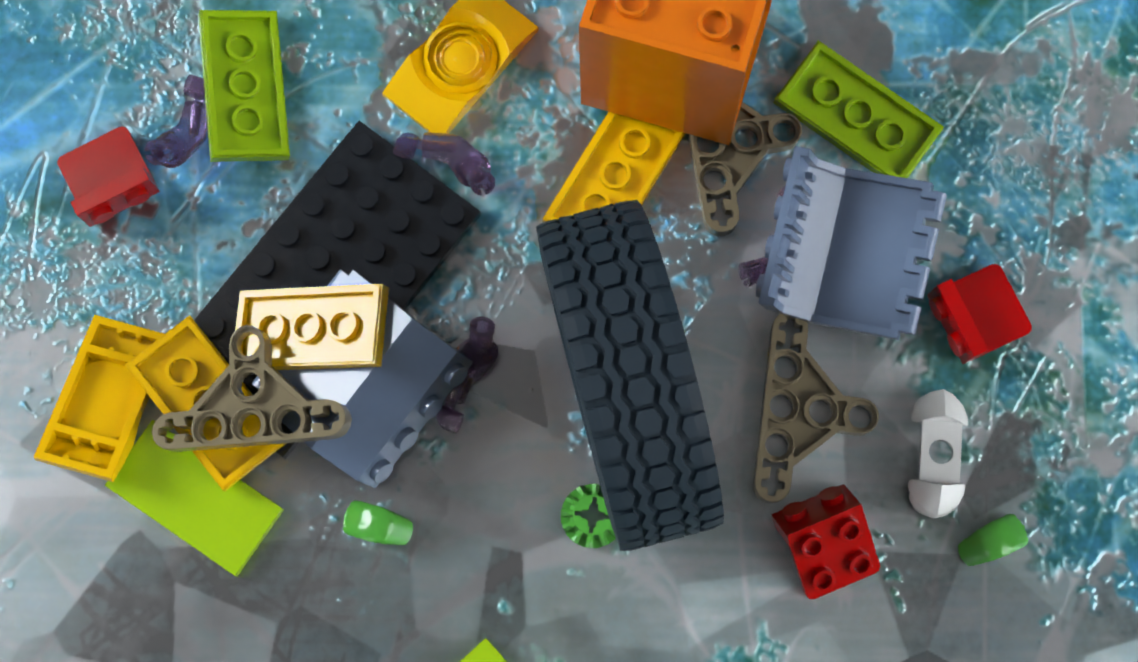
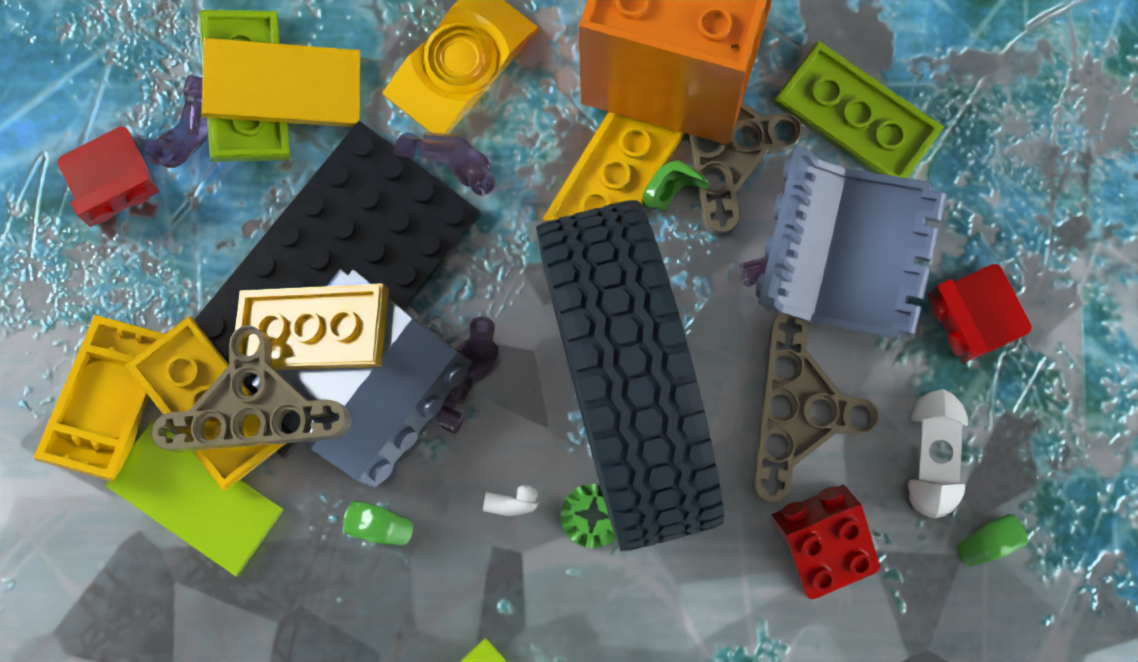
none -> yellow tile [201,38,360,127]
none -> white arm [483,485,539,517]
none -> bright green hair [643,160,710,211]

